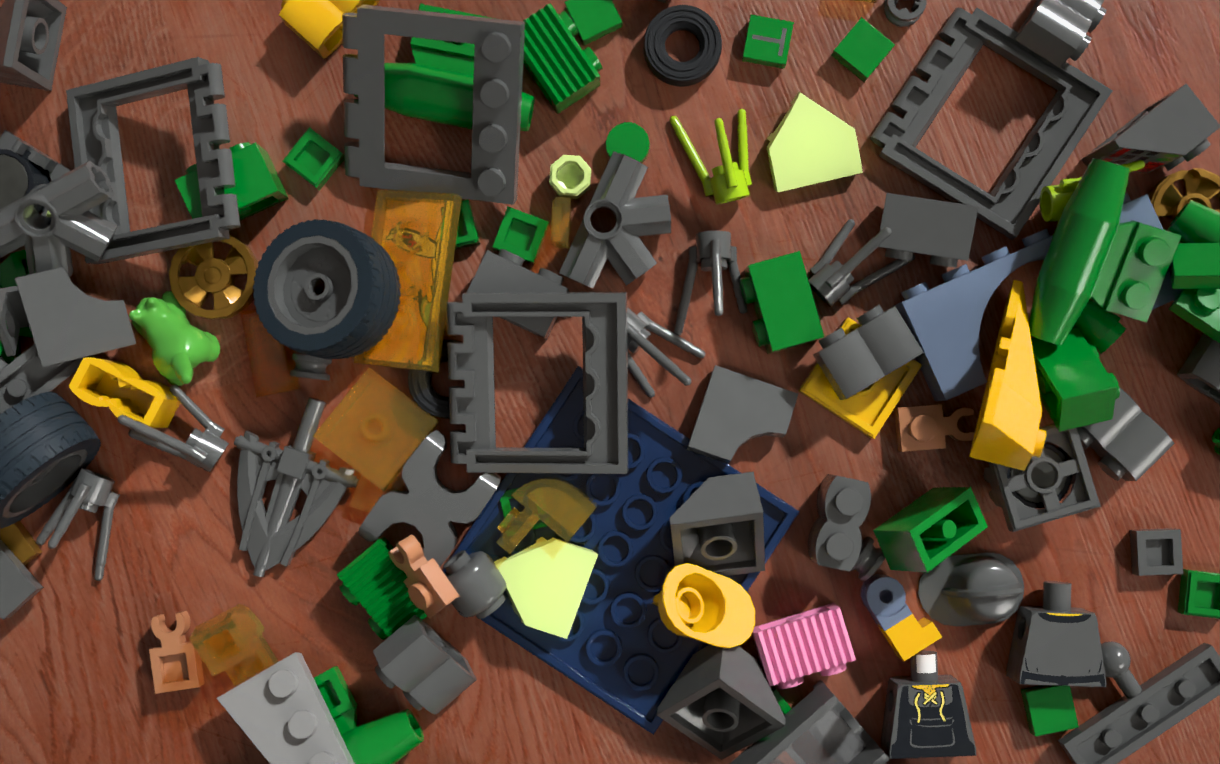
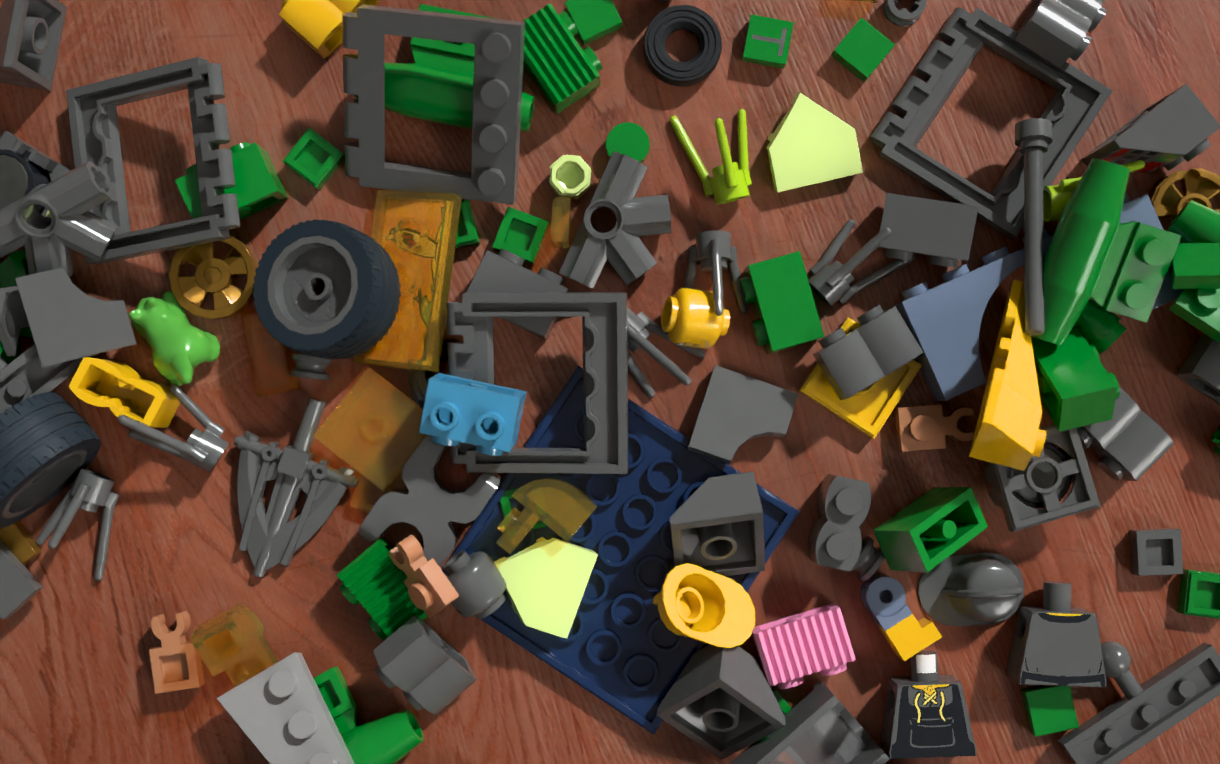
none -> dark azure brick [419,373,527,456]
none -> yellow head [661,288,730,349]
none -> dark grey piece [1015,118,1052,336]

